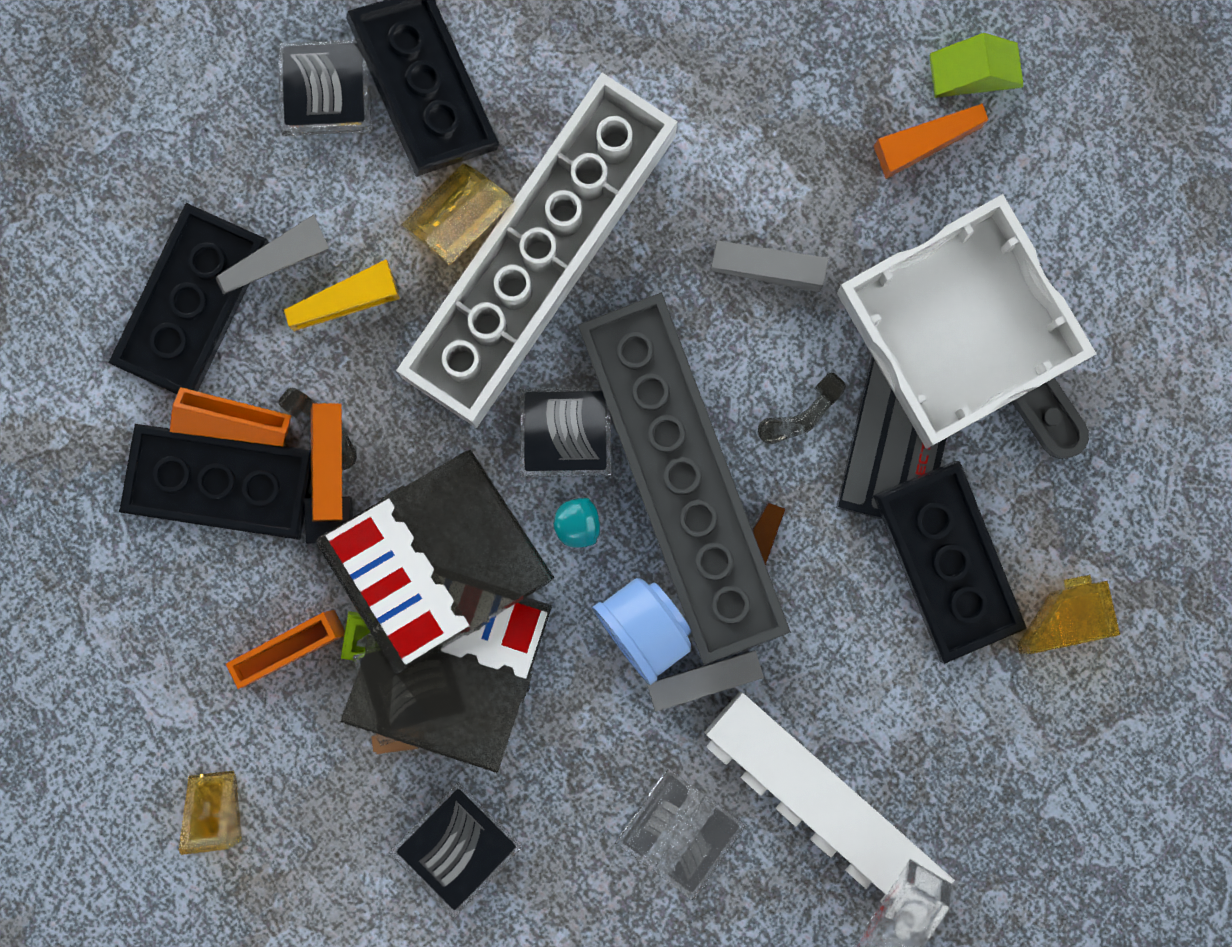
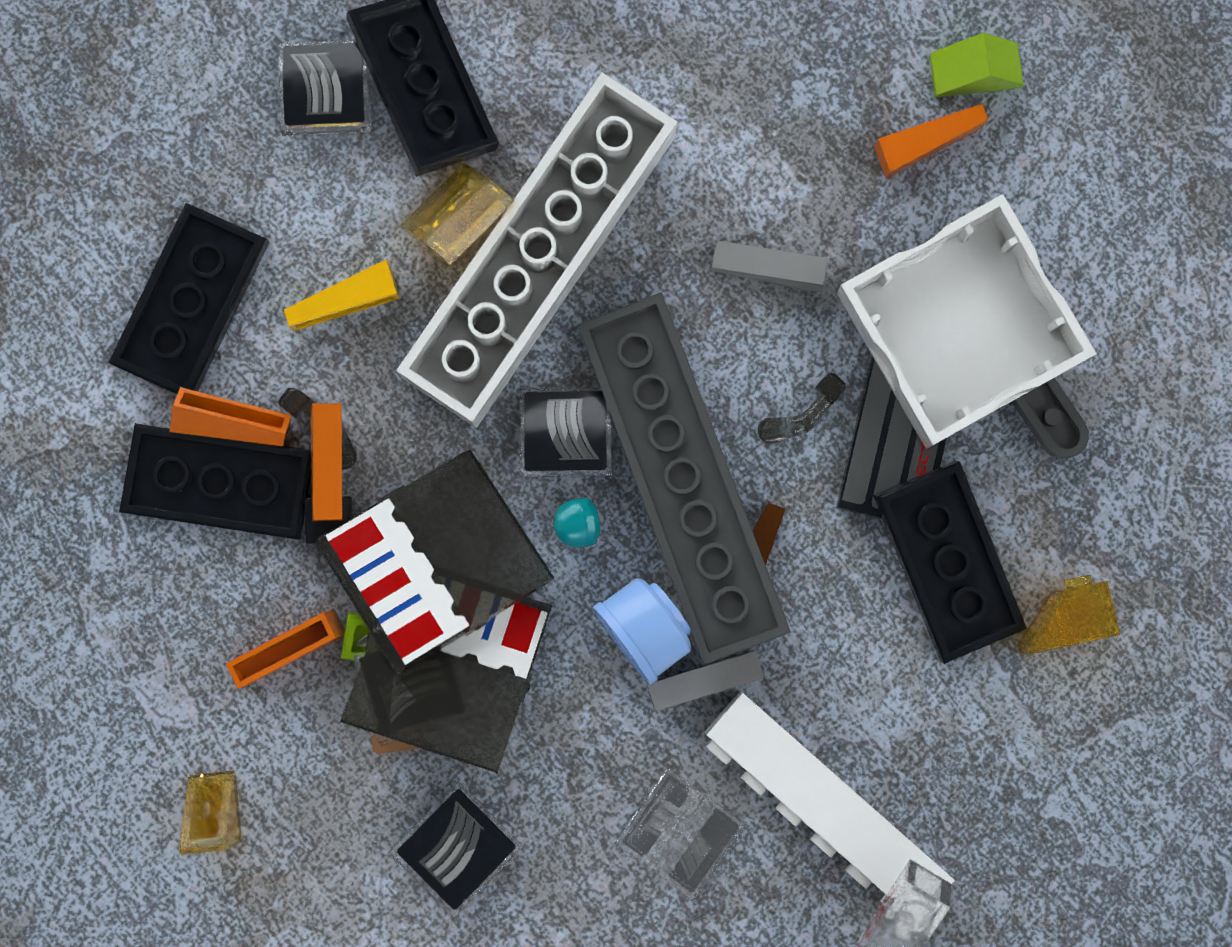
light grey piece [216,215,329,294] -> none

